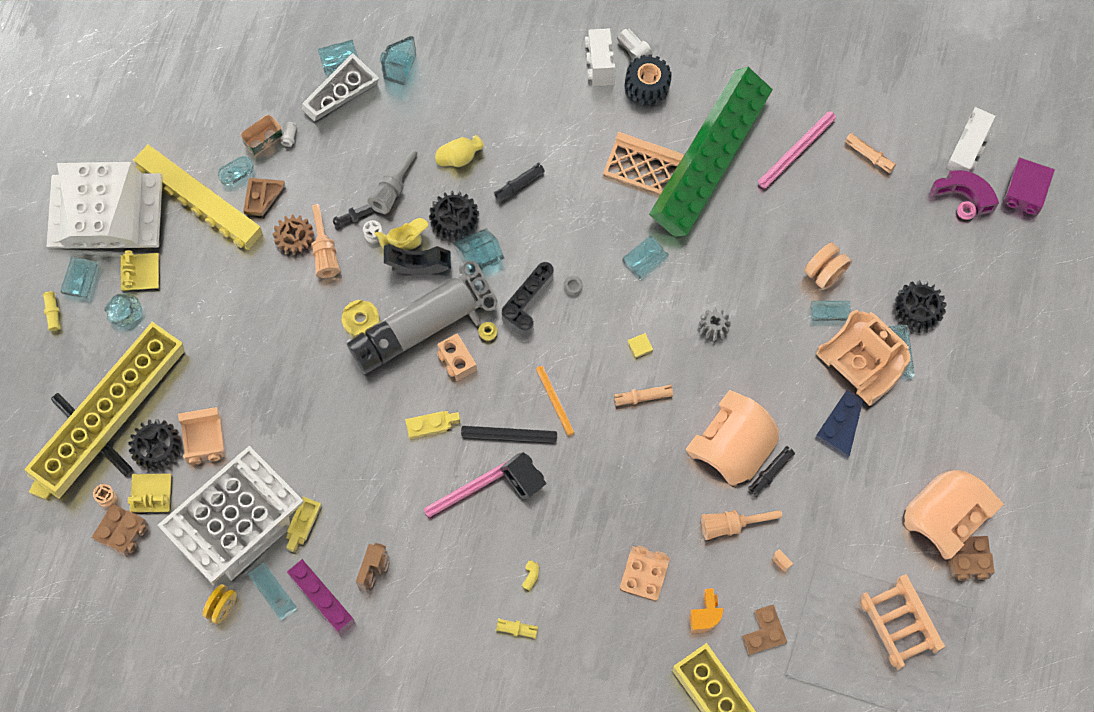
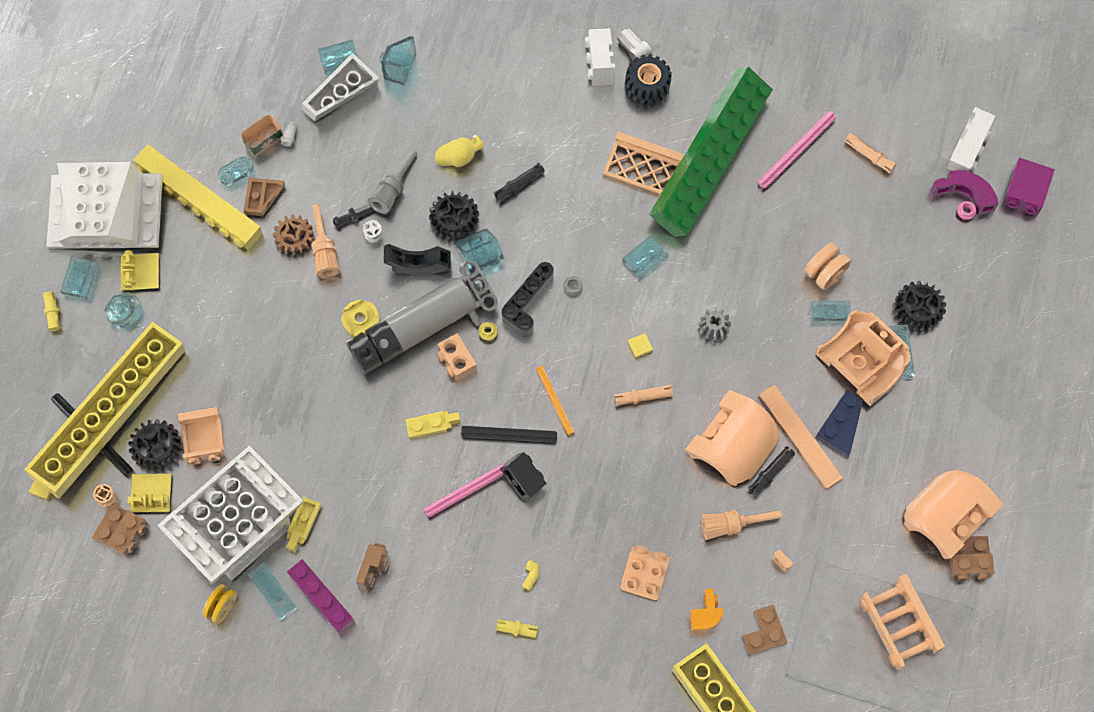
light yellow hair [374,218,429,251] -> none
none -> light nougat tile [758,385,843,490]

